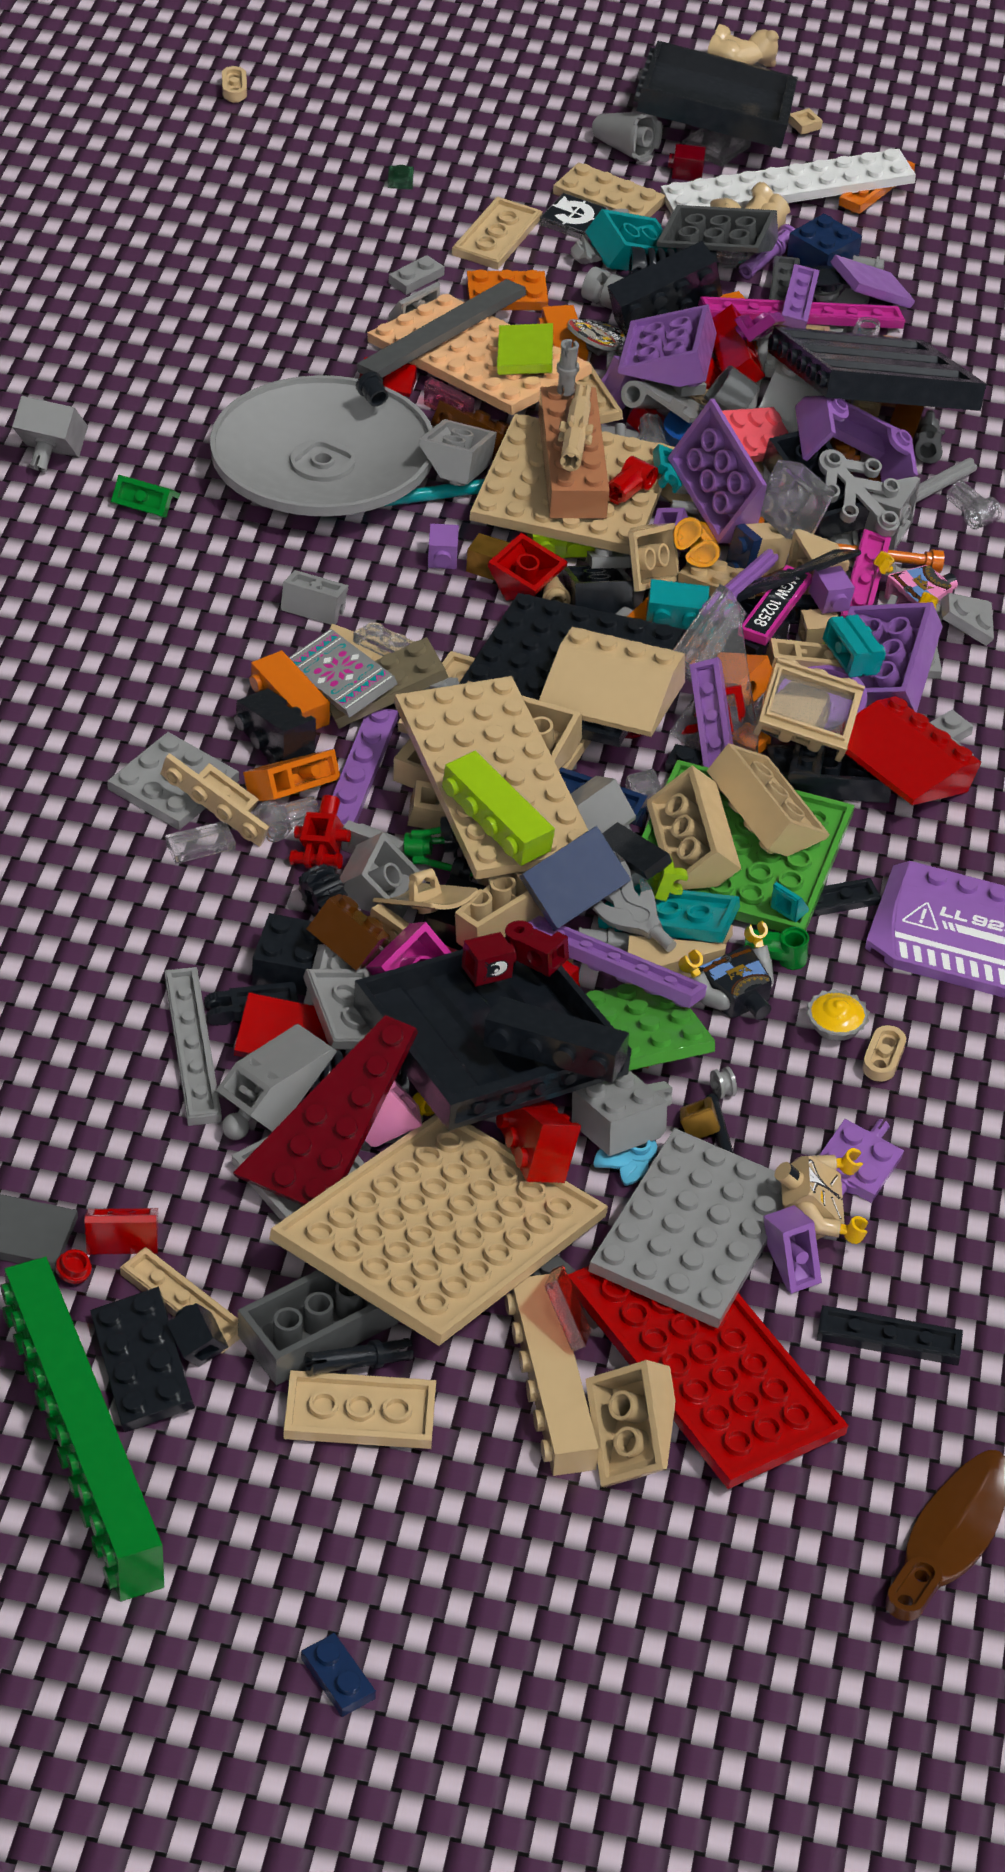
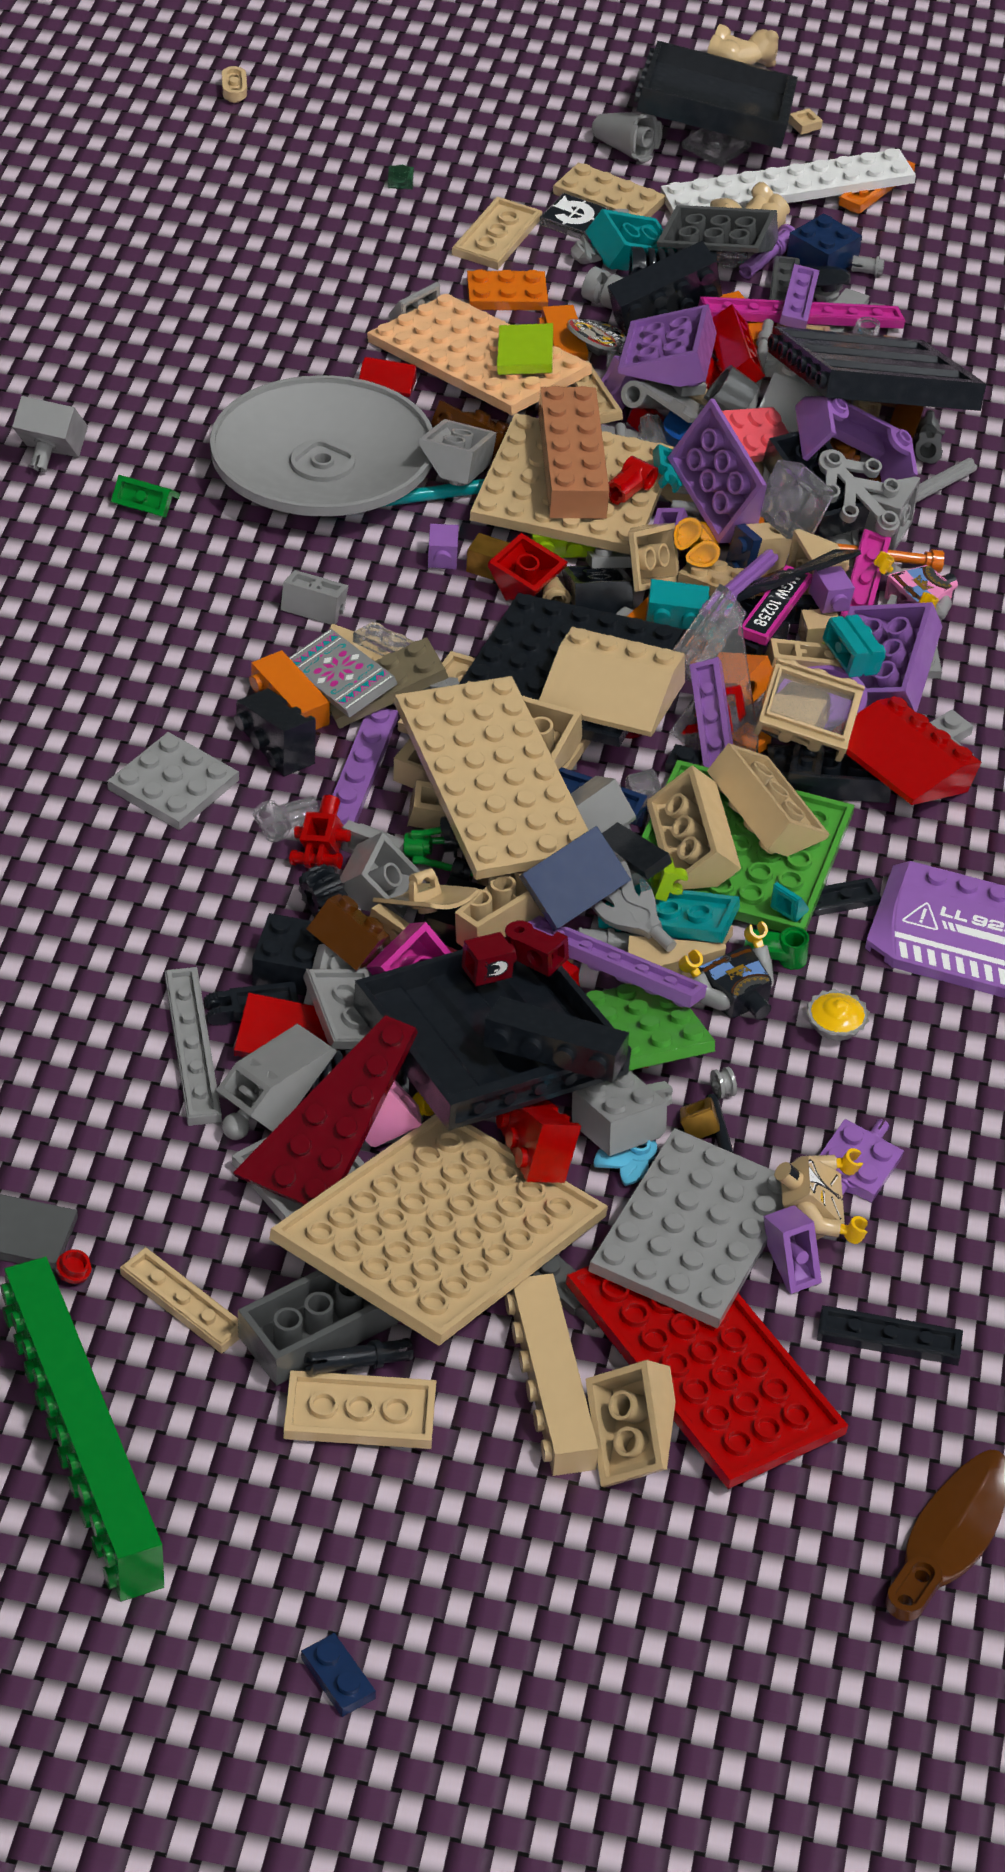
red slope [85,1208,158,1255] -> none
black plate [90,1286,195,1432] -> none
tan bracket [160,753,270,847] -> none
clear tile [165,821,236,864] -> none
black brick [166,1303,229,1367] -> none
orange slope [243,749,340,801] -> none
black piece [356,371,388,407] -> none
dark grey tile [357,279,526,378] -> none
light grey plate [389,255,445,295] -> none
clear pink plate [424,377,475,412] -> none
lime brick [442,750,555,866] -> none
clear red tile [545,1265,591,1351] -> none
light grey pin [556,339,579,396] -> none
tan piece [558,384,594,471] -> none
dark red brick [668,144,706,181] -> none
magenta bracket [734,311,786,342] -> none
medium lavender tile [831,255,915,308] -> none
tan plate [862,1025,906,1082] -> none
light grey wing [941,593,994,646] -> none
clear piece [947,480,1002,529] -> none

